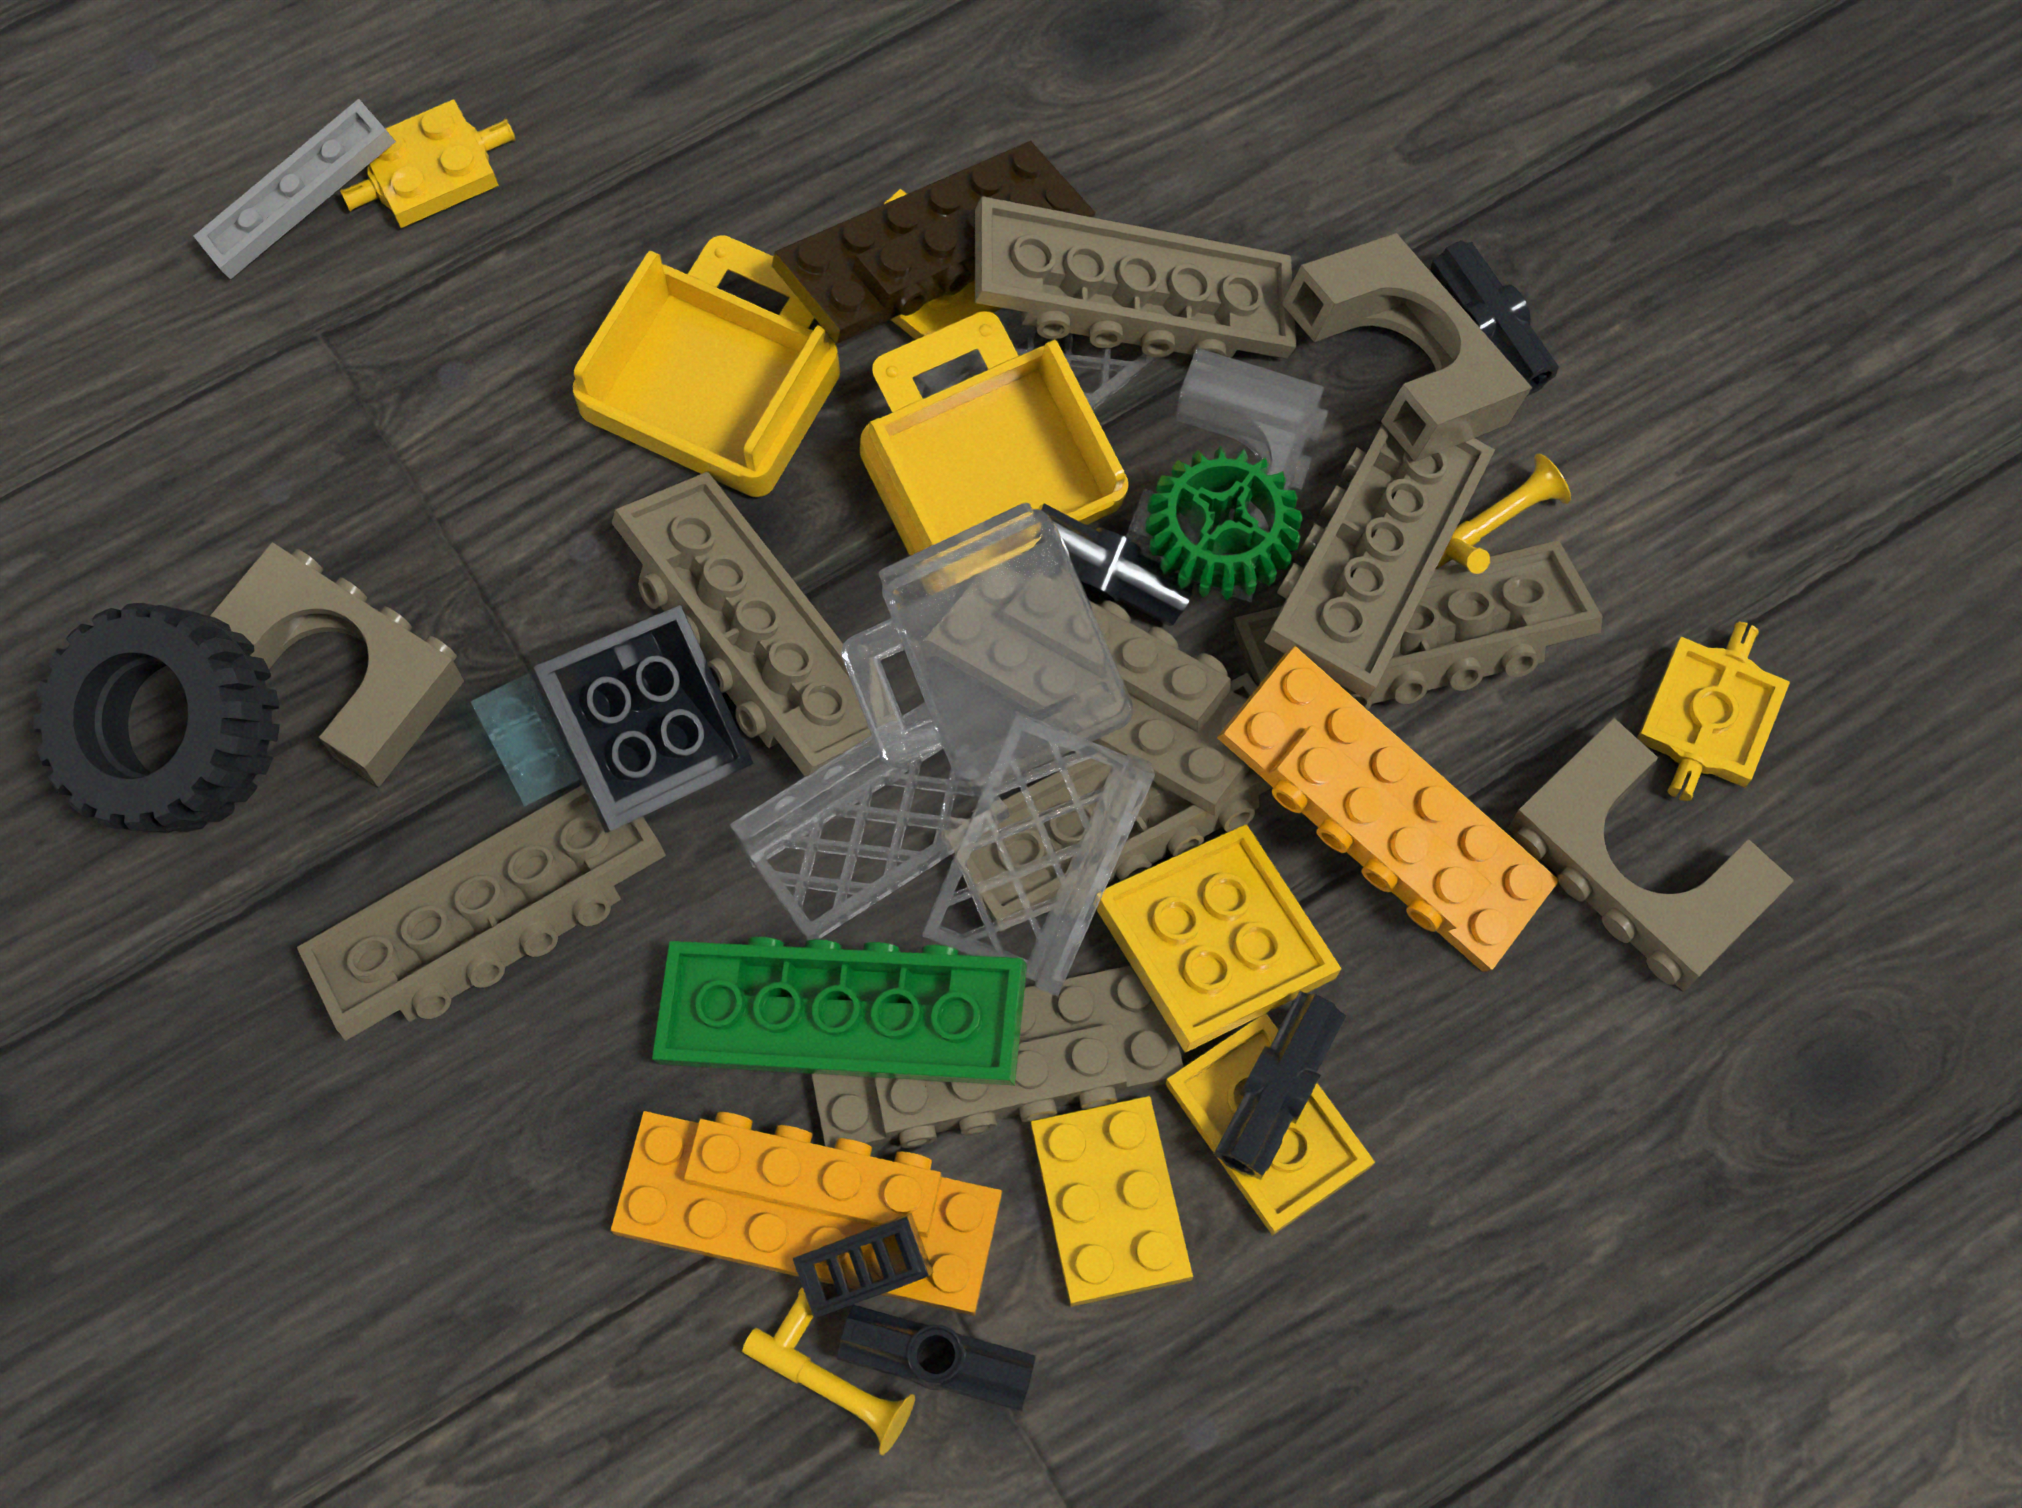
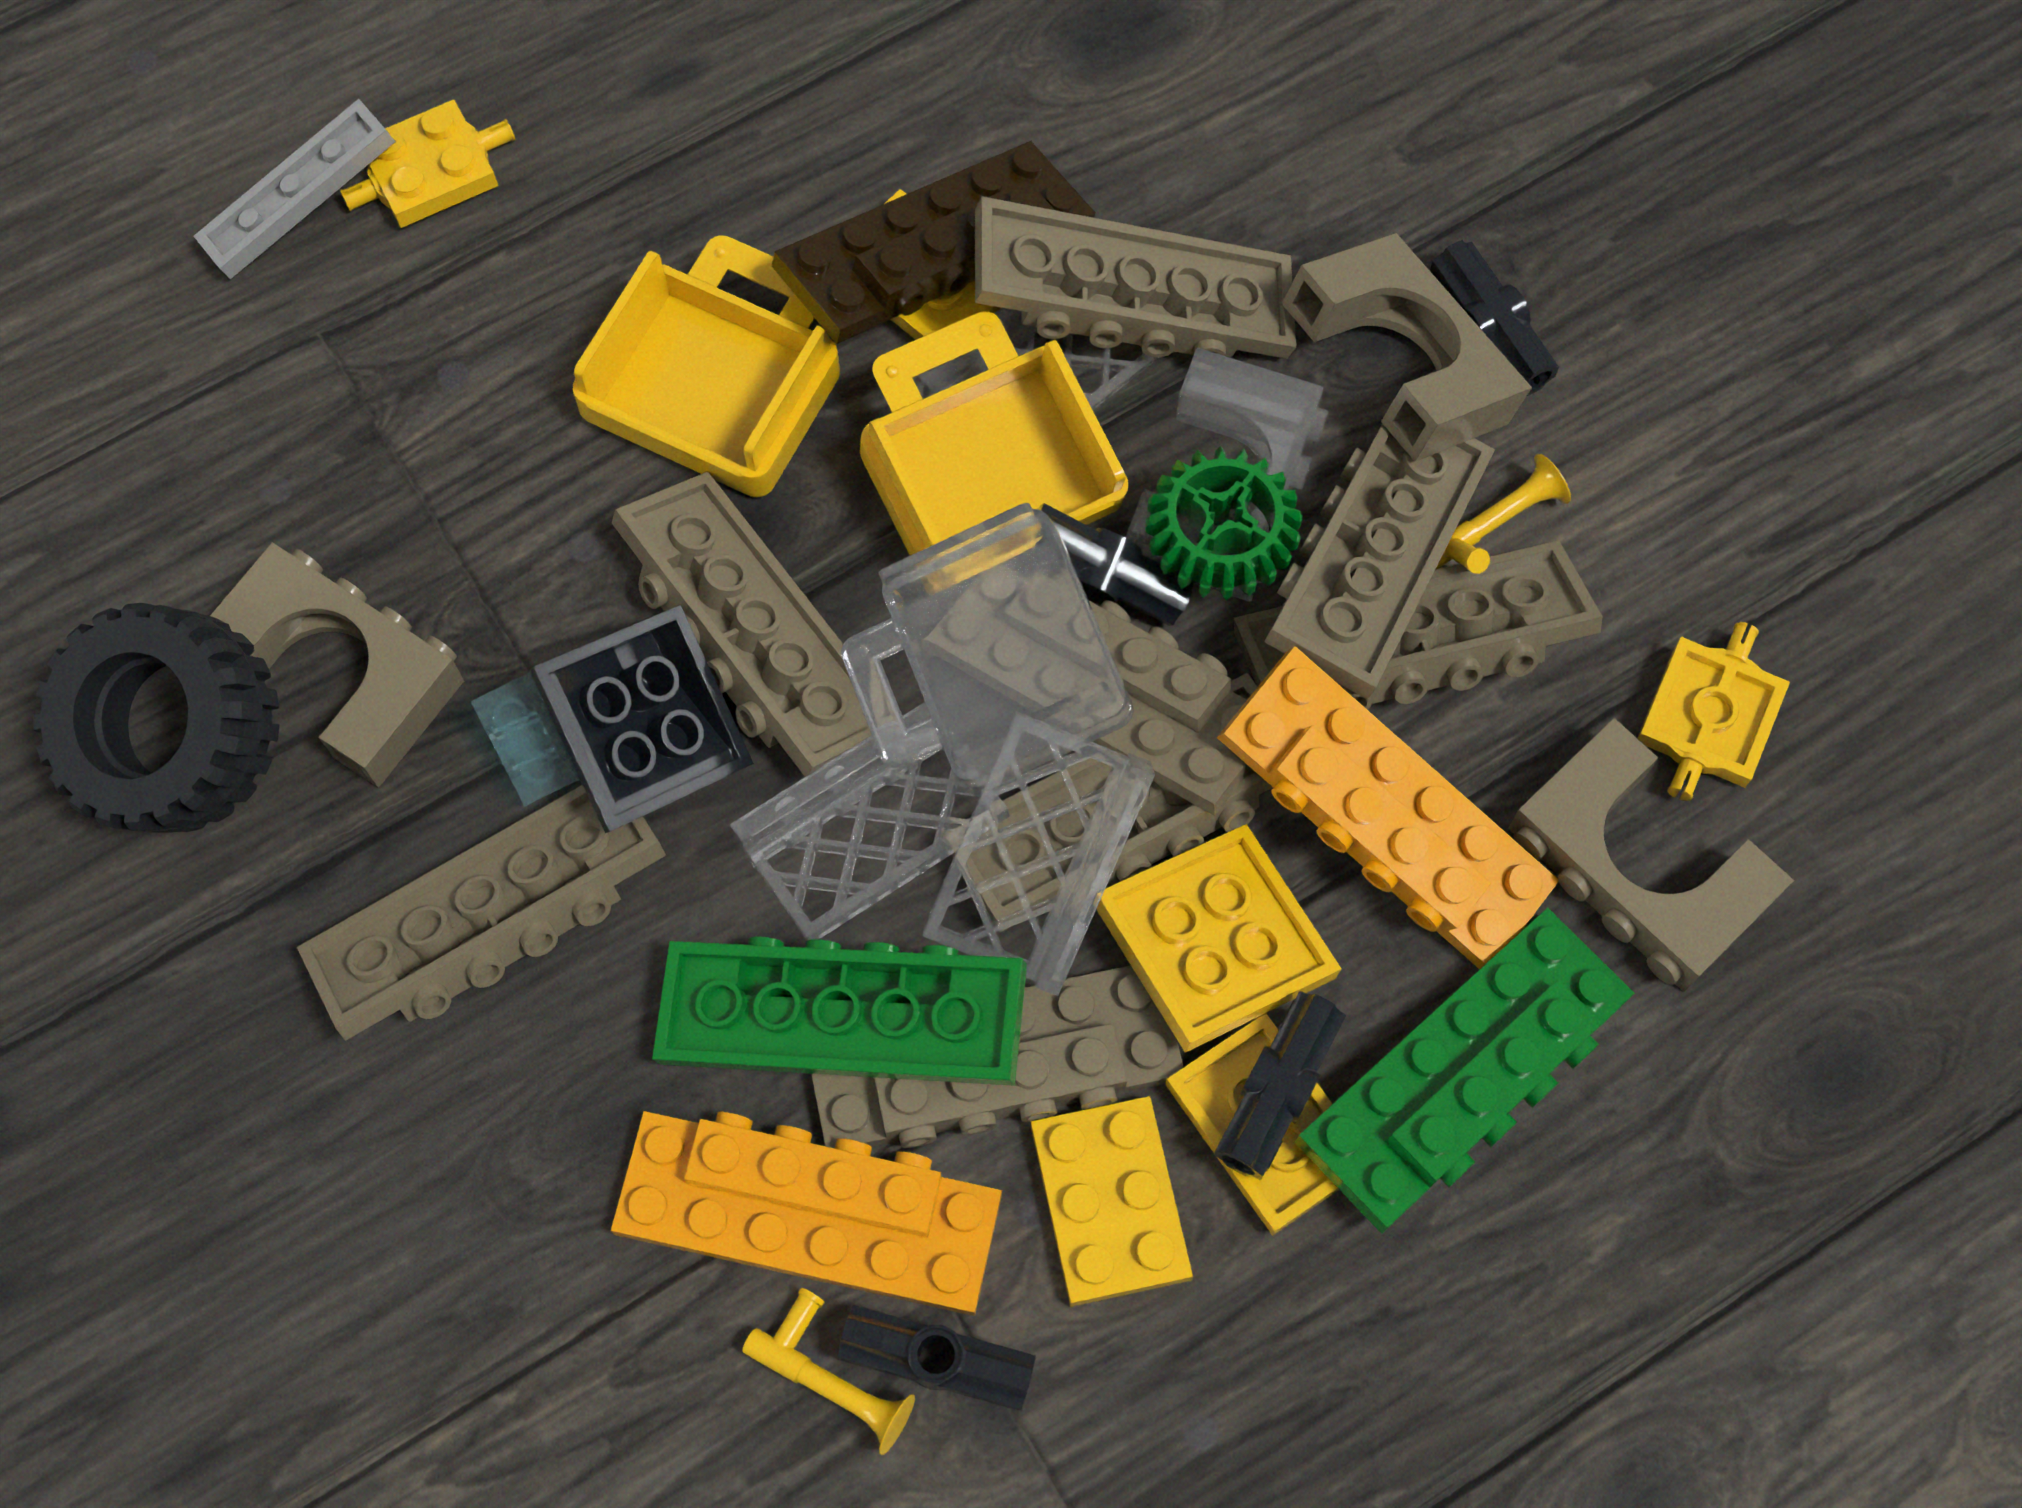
black slope [792,1213,933,1319] -> none
none -> green plate [1294,908,1635,1234]

